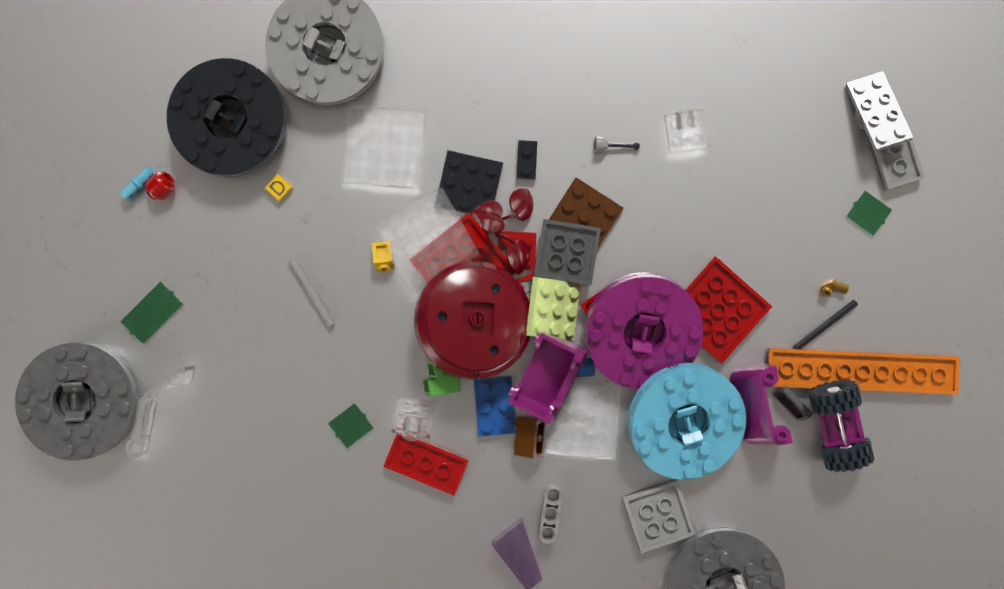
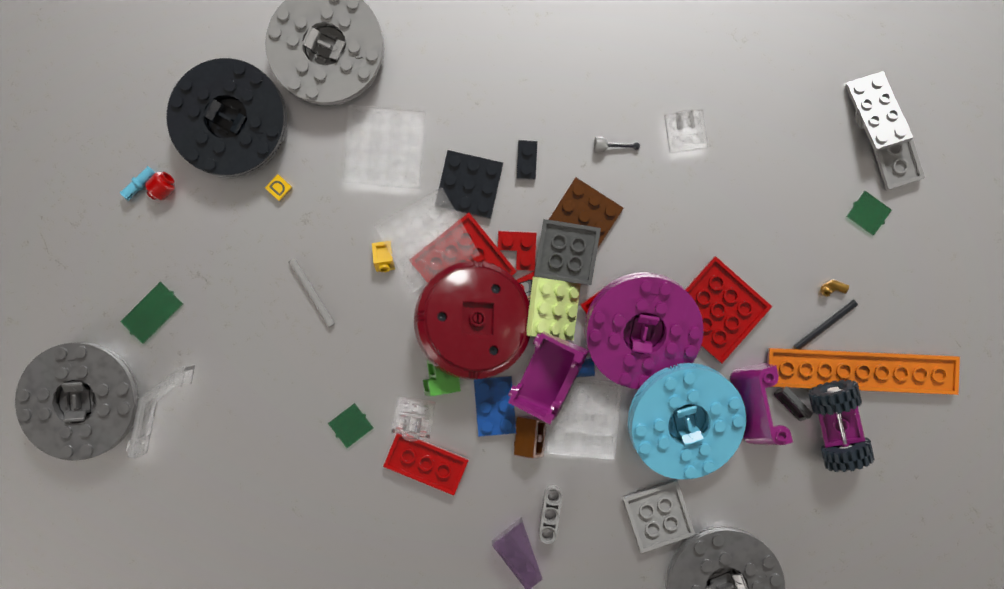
dark red plant [472,188,534,275] -> none

